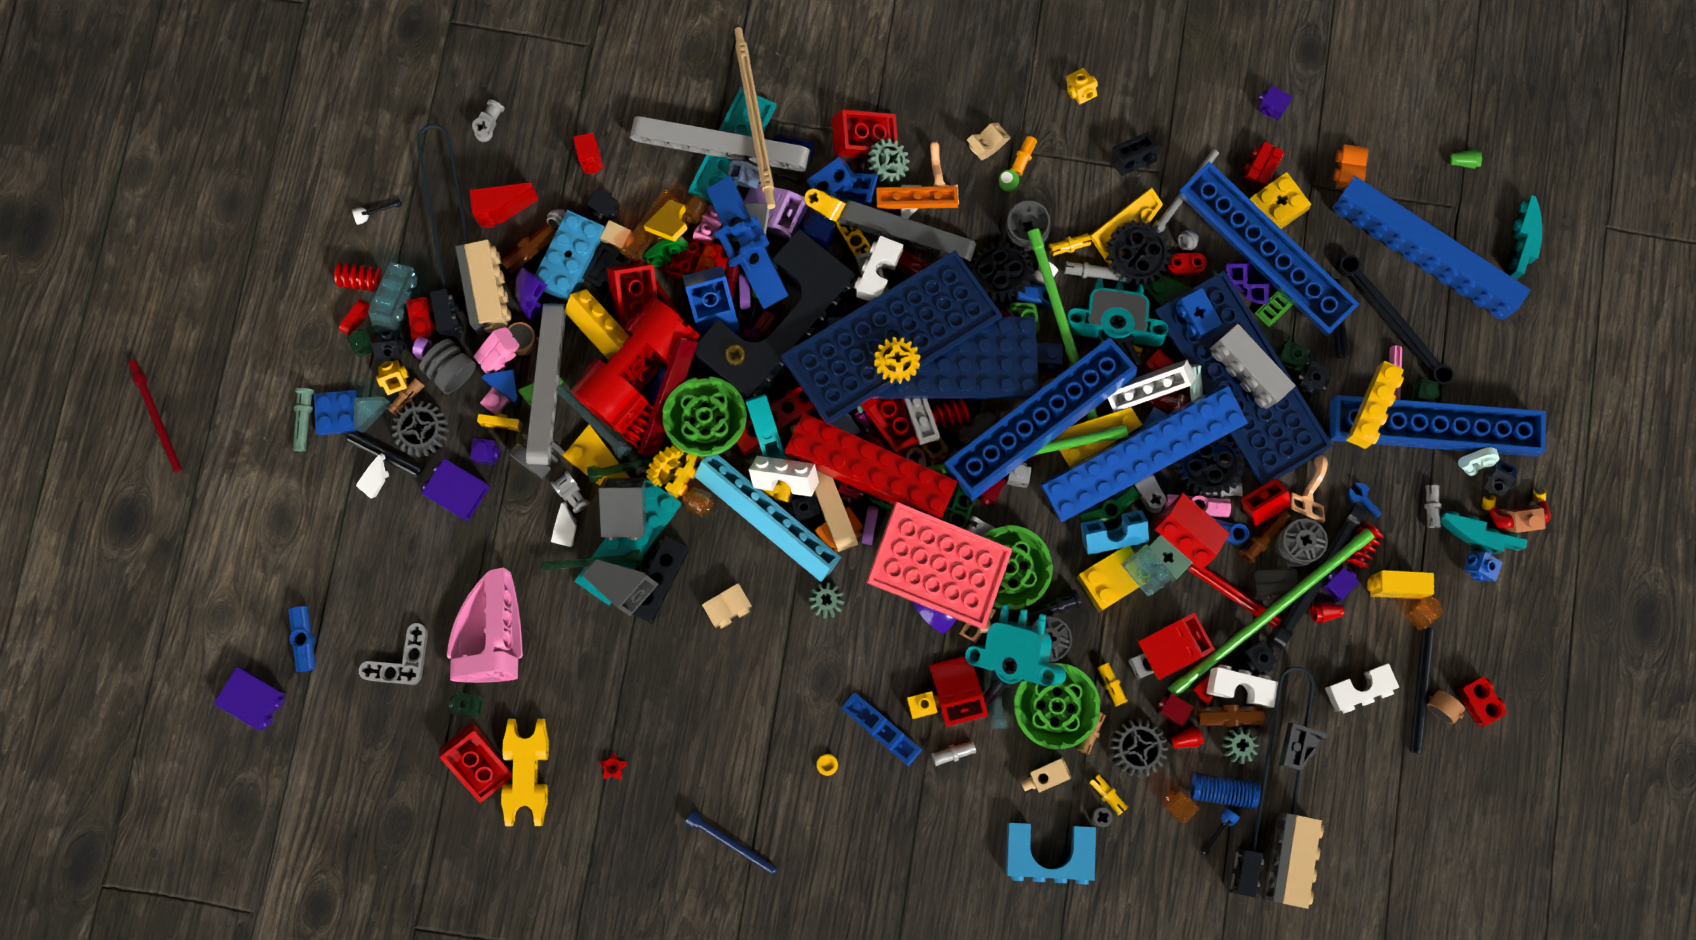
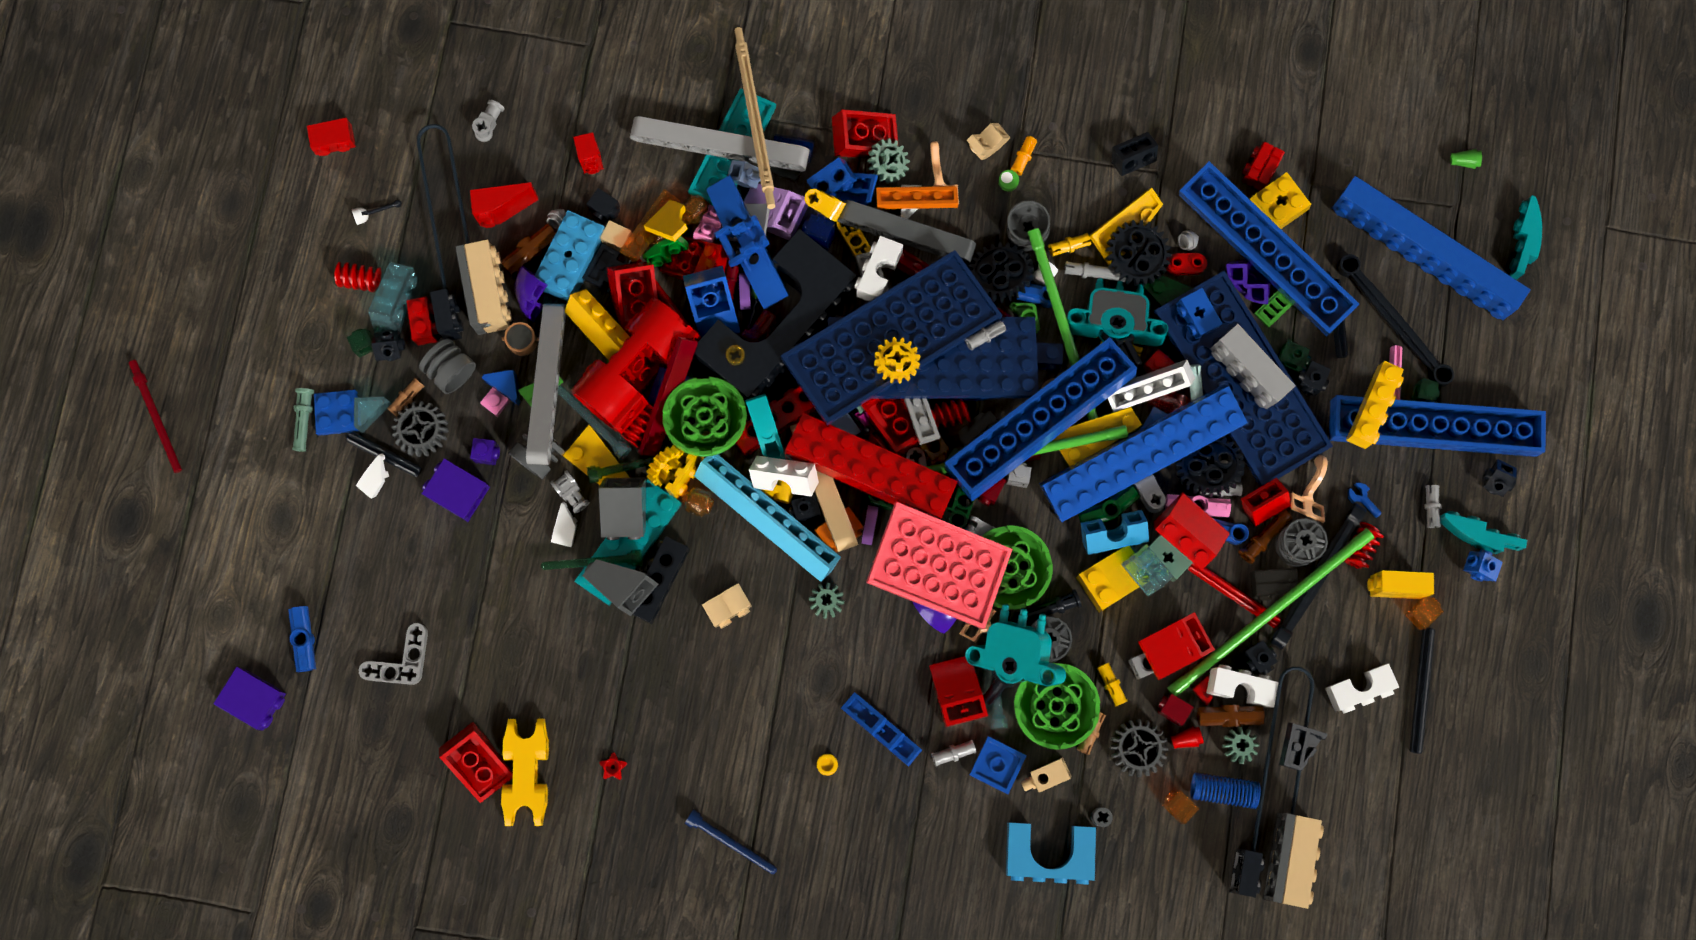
red beam [339,299,371,336] -> none
yellow brick [376,360,409,395] -> none
medium lavender beam [413,336,434,360] -> none
bright pink panel [447,568,523,683] -> none
clear green brick [449,692,484,718] -> none
bright pink brick [474,327,519,374] -> none
yellow plate [477,413,523,432] -> none
dark red brick [836,480,865,504] -> none
yellow brick [907,691,940,719] -> none
yellow brick [1066,68,1098,104] -> none
yellow pin [1089,774,1128,816] -> none
light grey bar [1144,149,1219,244] -> none
hinge [1201,807,1240,855] -> none
dark purple brick [1258,86,1293,121] -> none
red cone [1310,603,1344,624] -> none
dark purple brick [1321,568,1360,602] -> none
orange brick [1333,144,1368,188] -> none
medium nougat piece [1427,690,1465,724] -> none
red brick [1456,676,1508,727] -> none
light aqua plate [1458,447,1499,476] -> none
torso [1481,488,1551,533] -> none
none -> red brick [307,118,356,156]
none -> light grey axle [965,321,1006,350]
none -> blue plate [969,736,1027,795]

